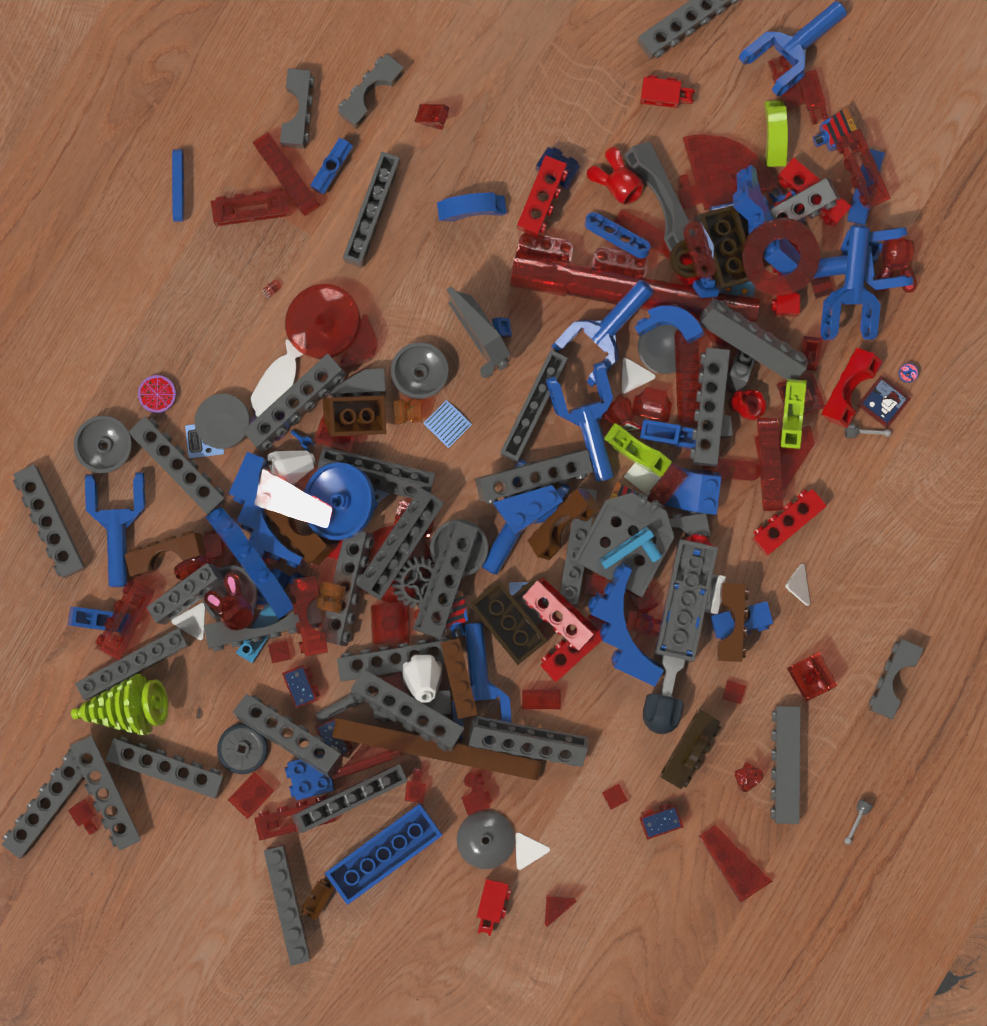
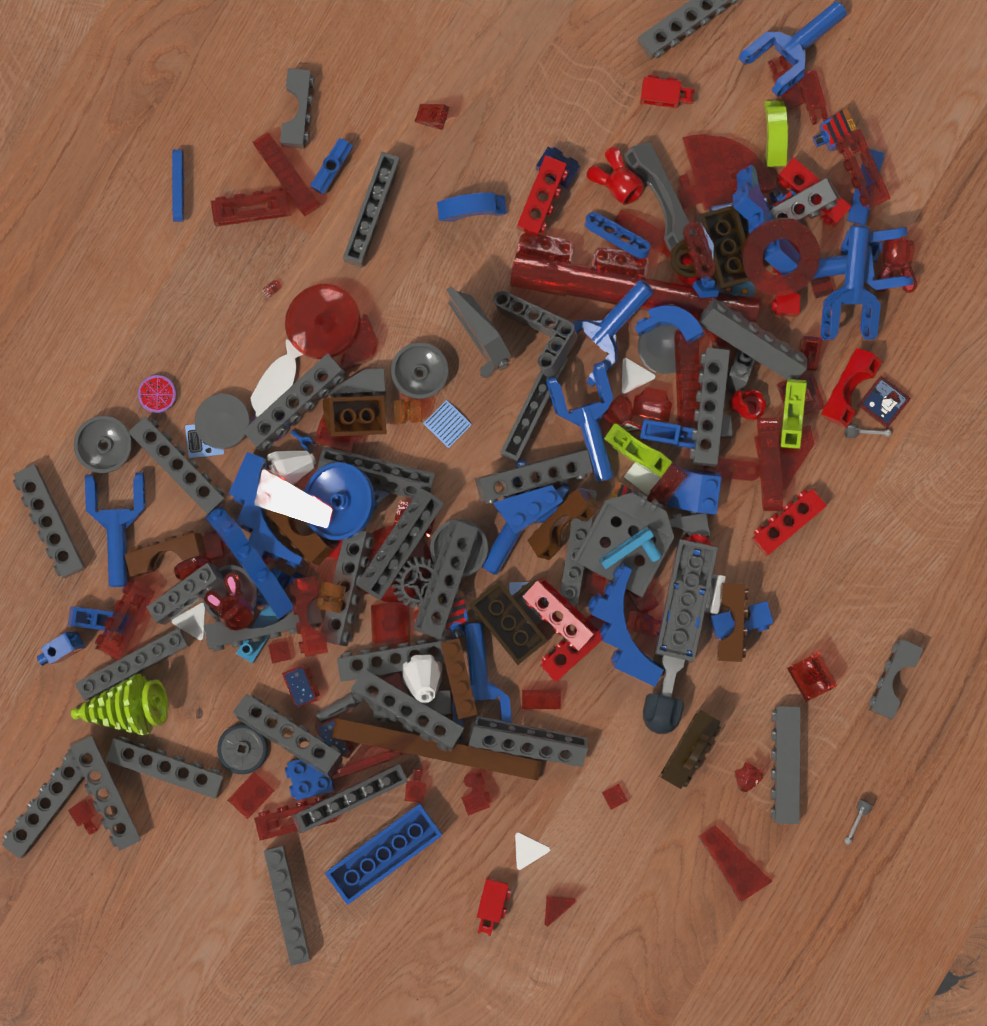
reddish brown hinge [301,878,335,921] -> none
dark grey arch [338,53,405,129] -> none
dark grey dish [457,810,515,869] -> none
blue tile [492,318,512,338] -> none
brick [638,802,684,840] -> none
clear red tile [722,680,746,704] -> none
white piece [786,564,810,606] -> none
tile [898,363,918,383] -> none
none -> torso [37,631,86,666]
none -> dark grey beam [493,291,578,376]

